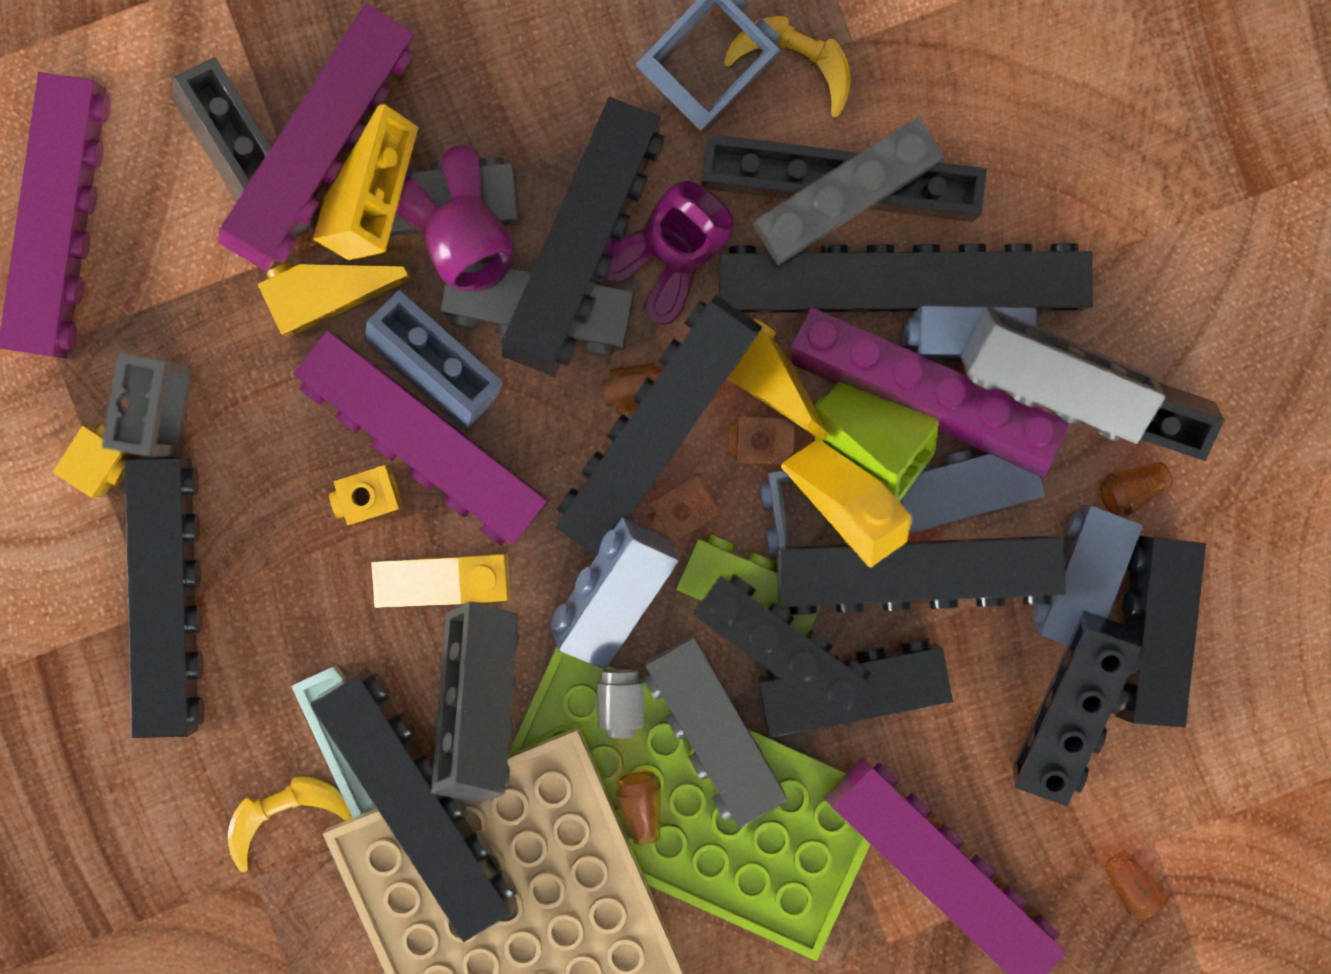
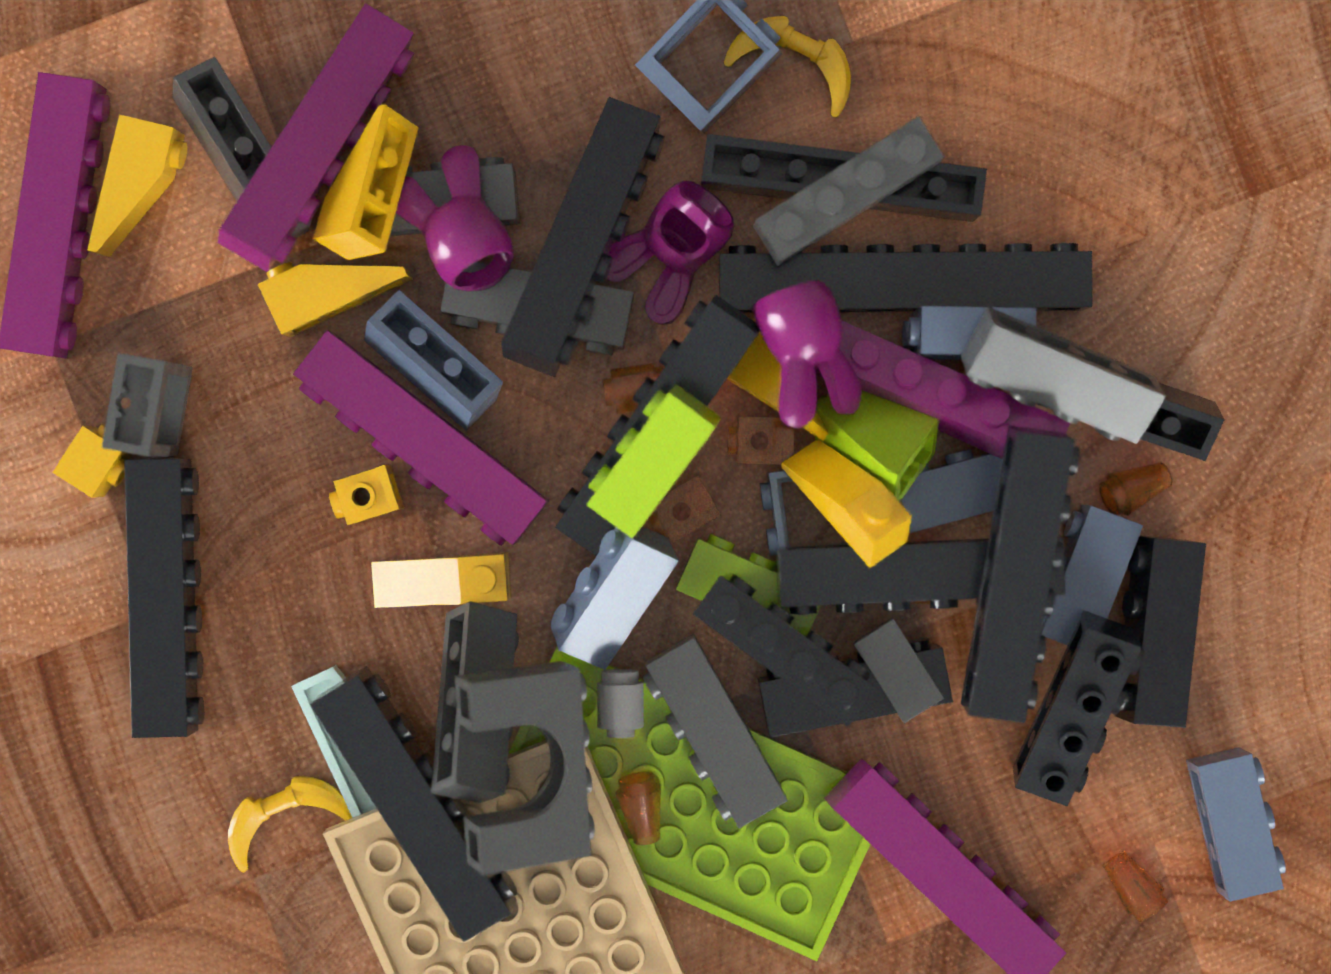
none -> yellow slope [87,114,188,257]
none -> dark grey arch [455,661,595,876]
none -> lime brick [586,384,722,539]
none -> magenta piece [751,280,862,428]
none -> dark grey tile [853,618,944,724]
none -> black brick [961,425,1080,723]
none -> sand blue brick [1186,747,1286,902]

